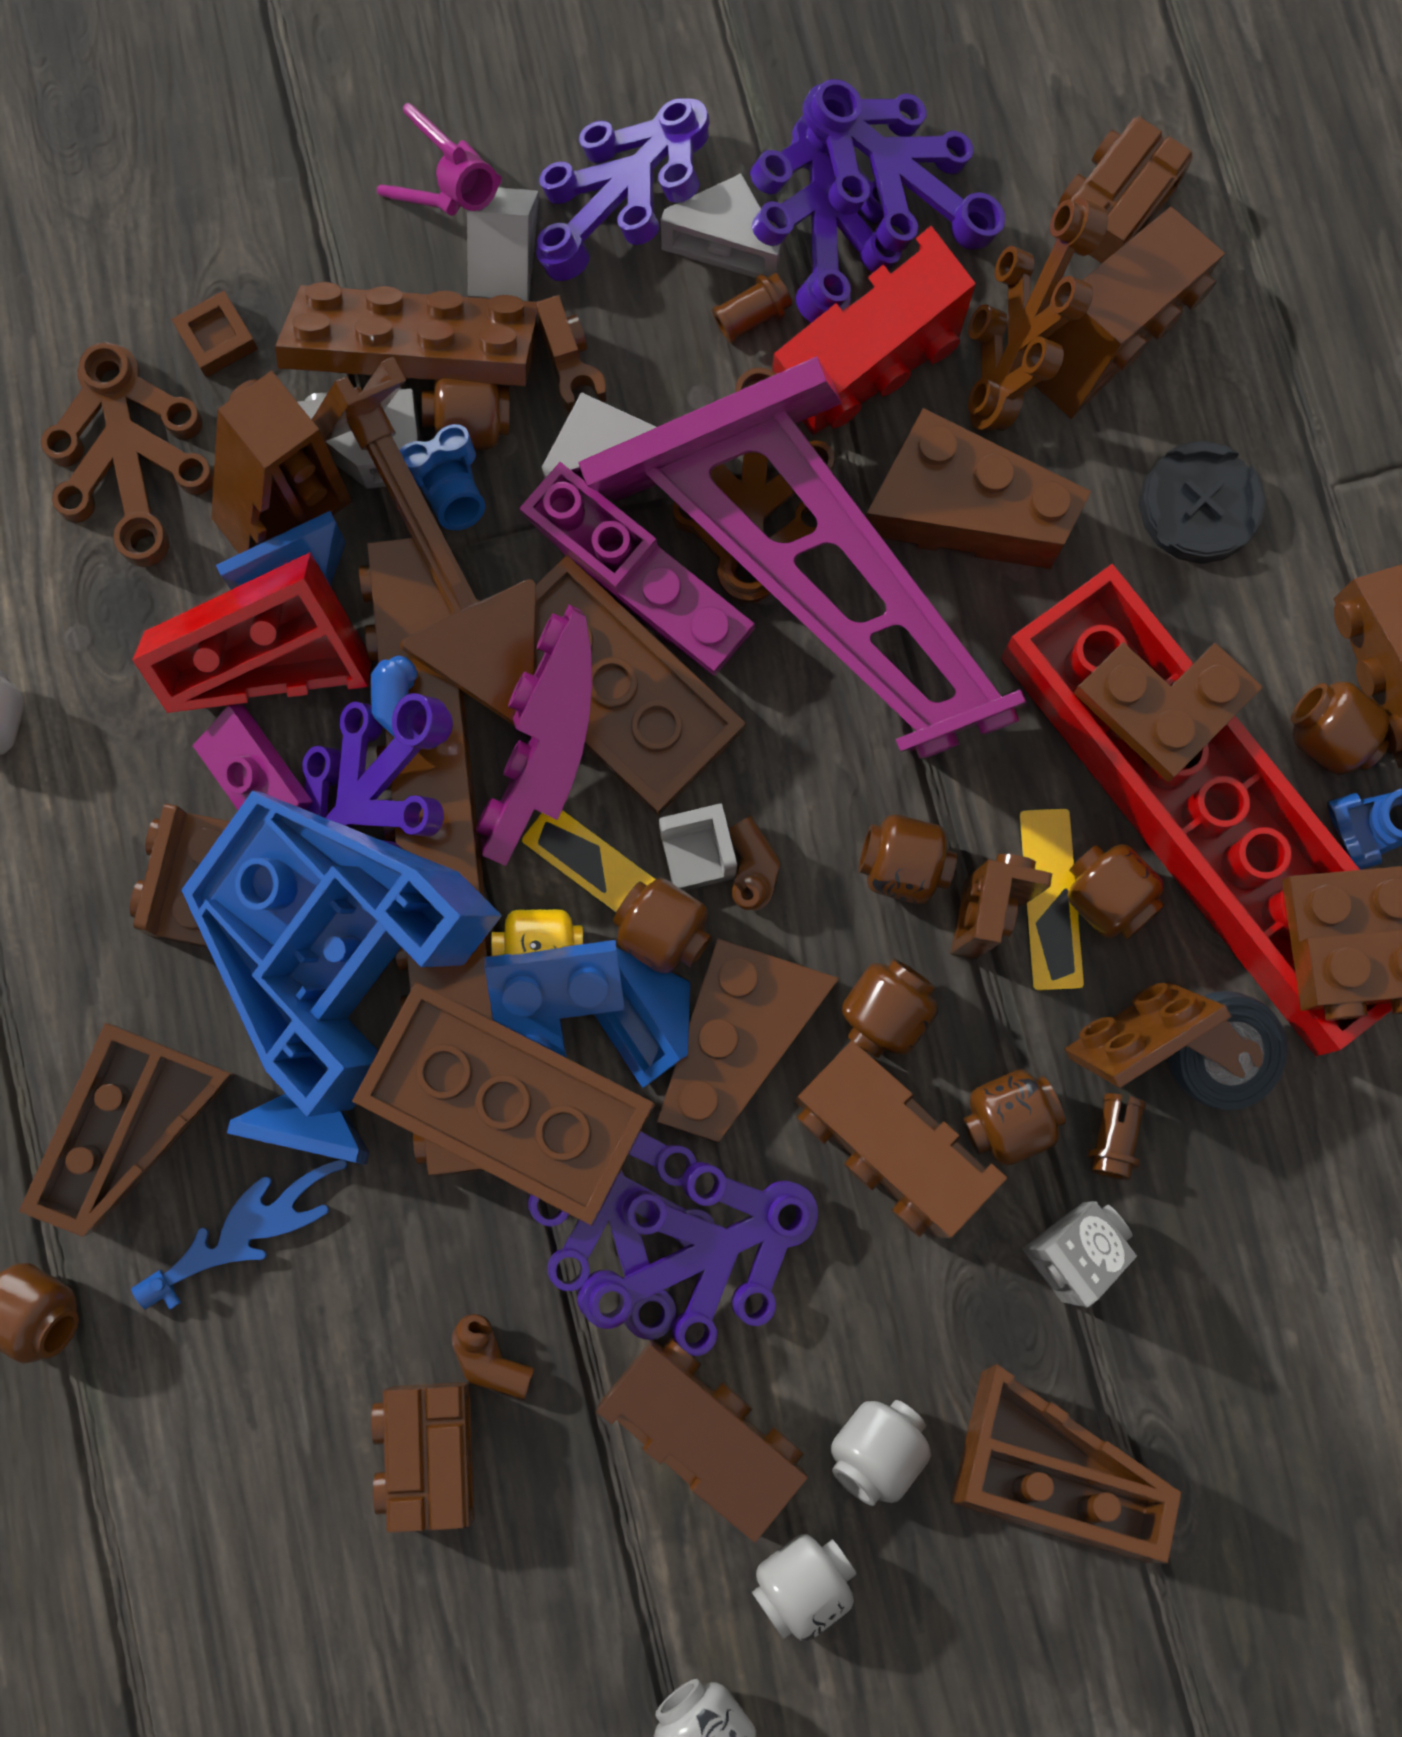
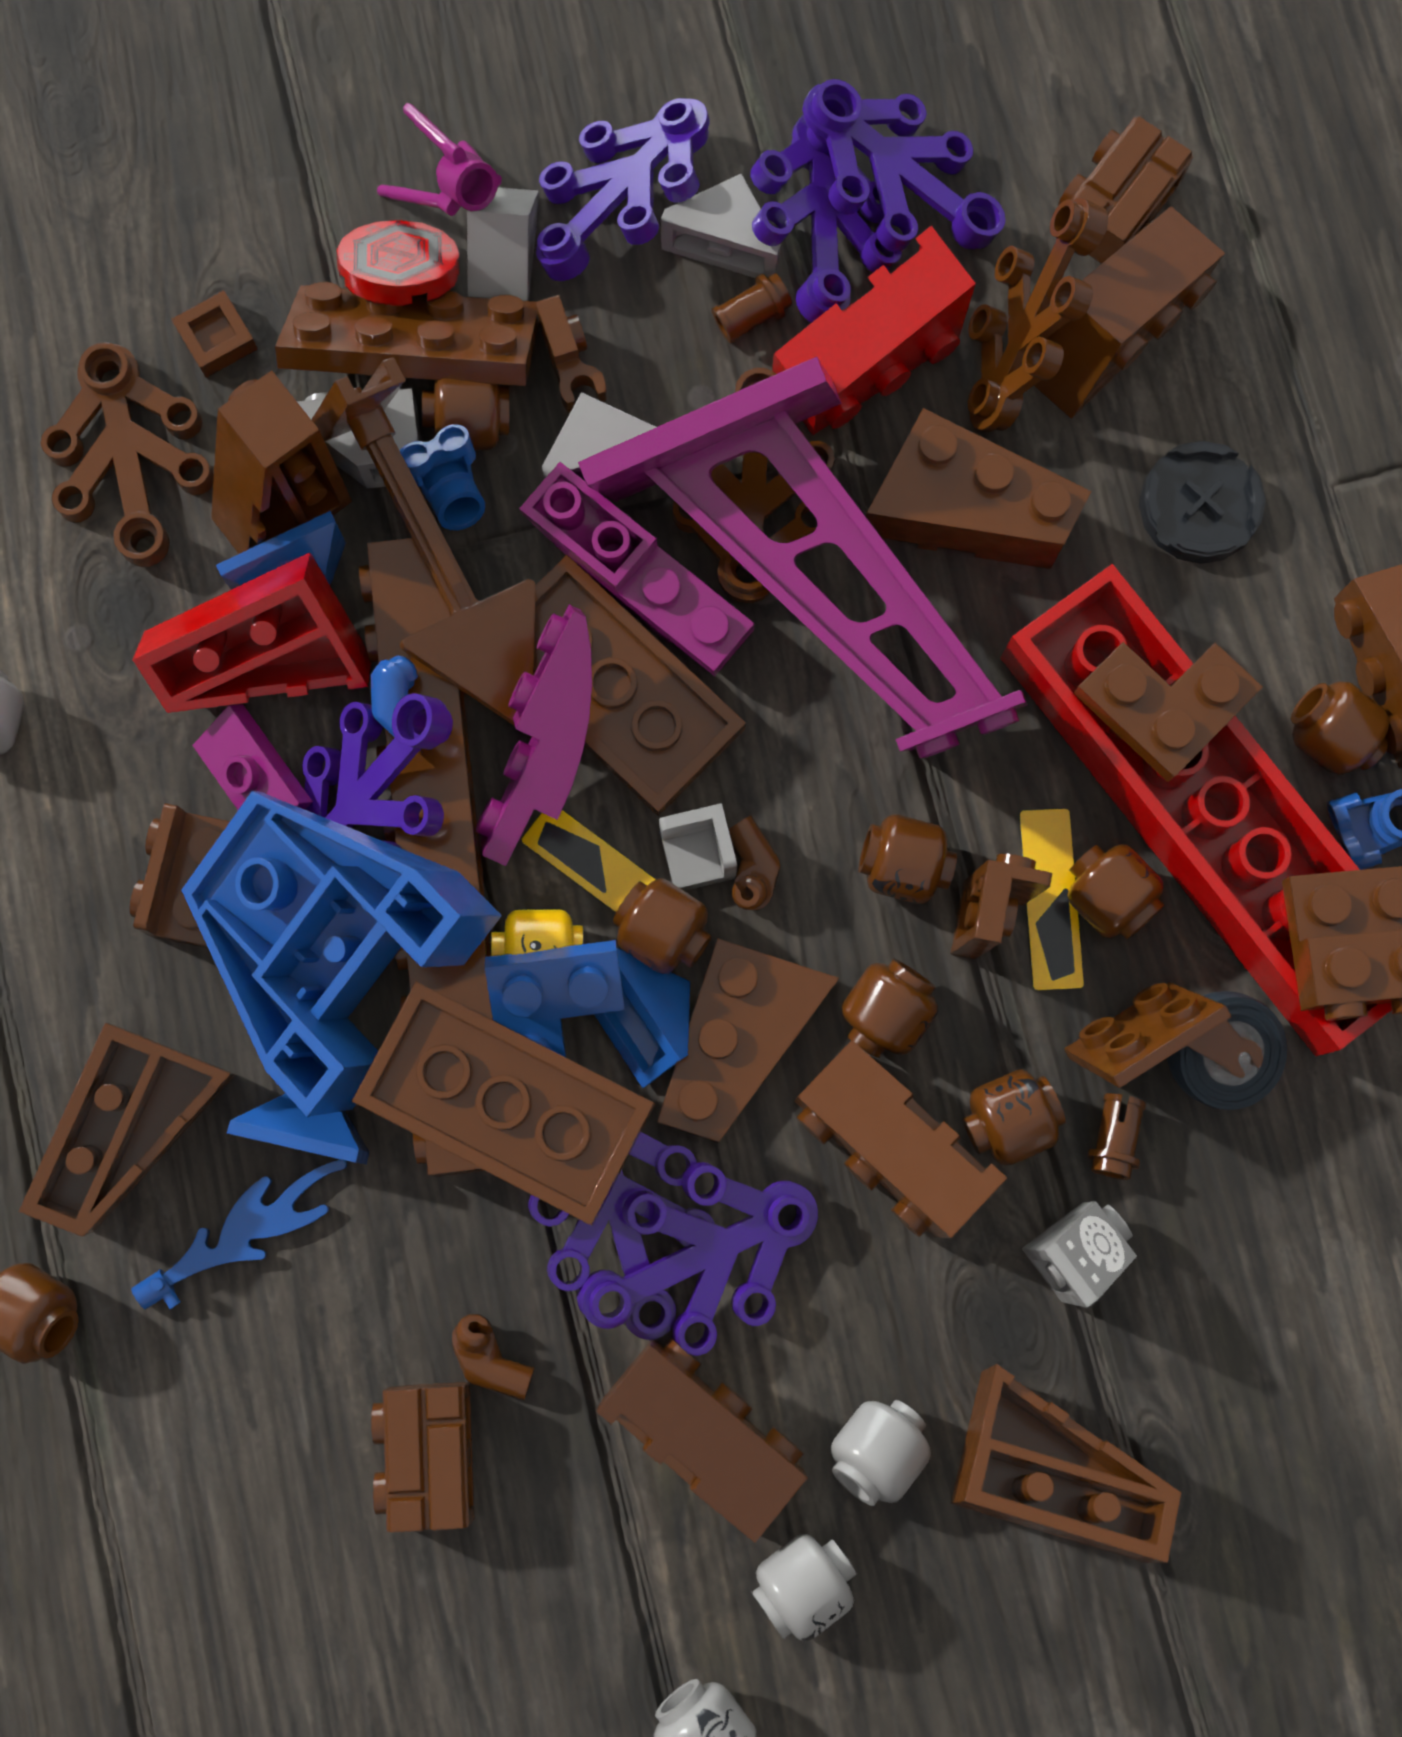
none -> tile [336,220,460,306]

